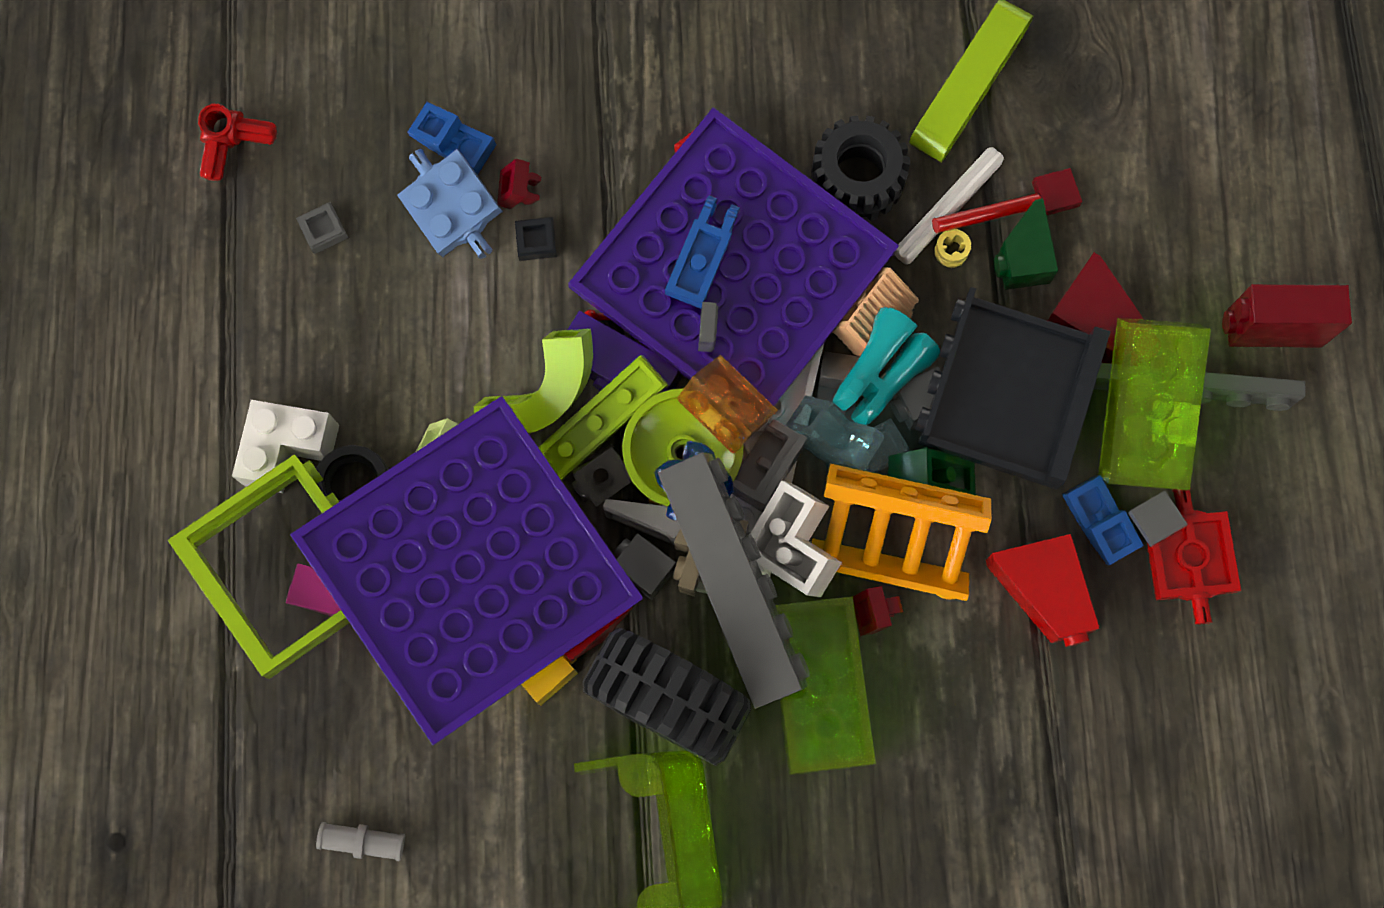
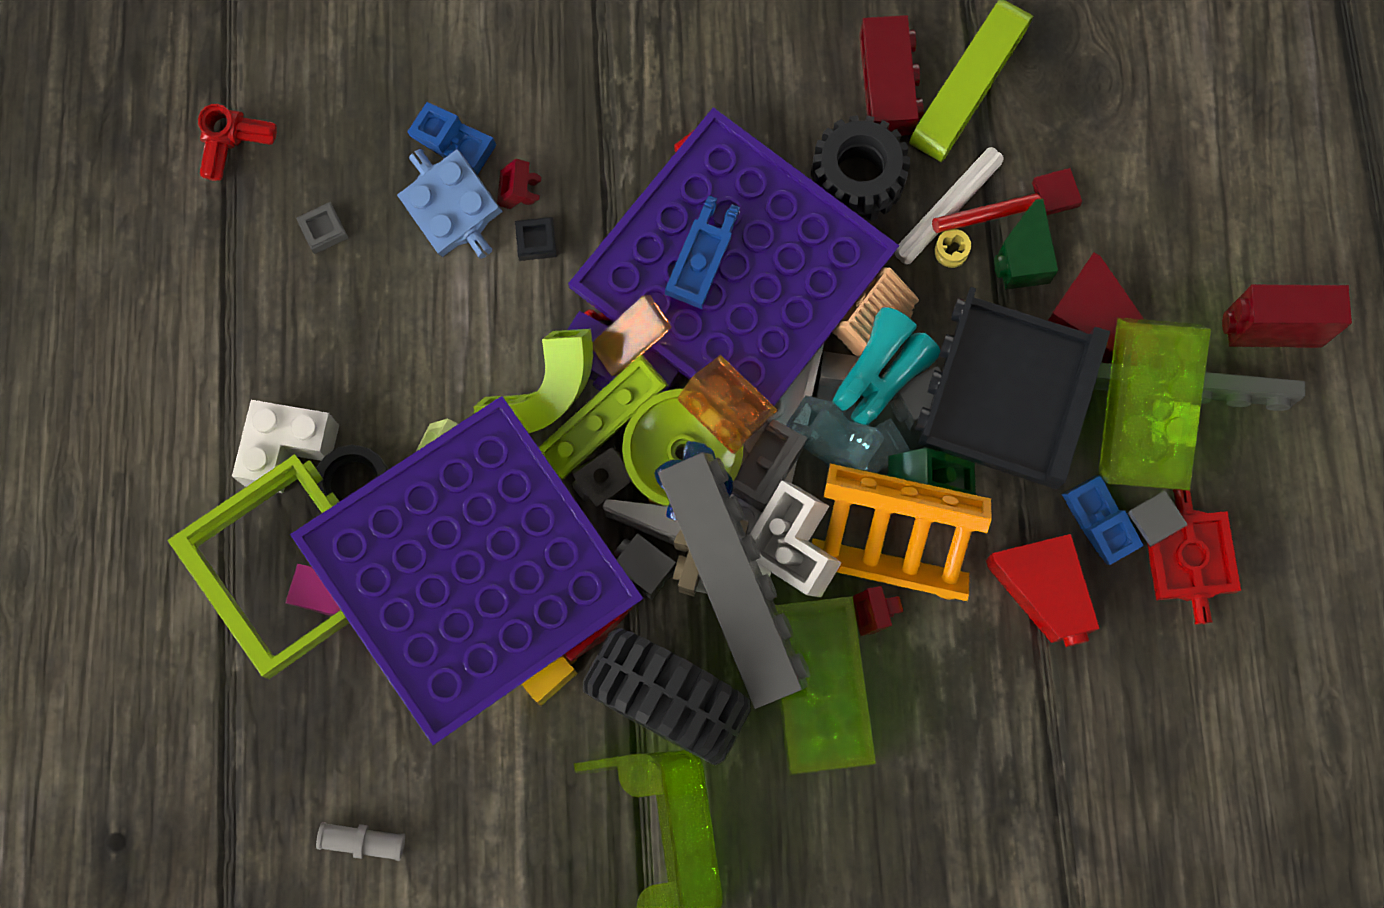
dark grey tile [698,302,718,352] -> none
none -> clear orange tile [593,295,672,376]
none -> dark red brick [859,15,924,136]

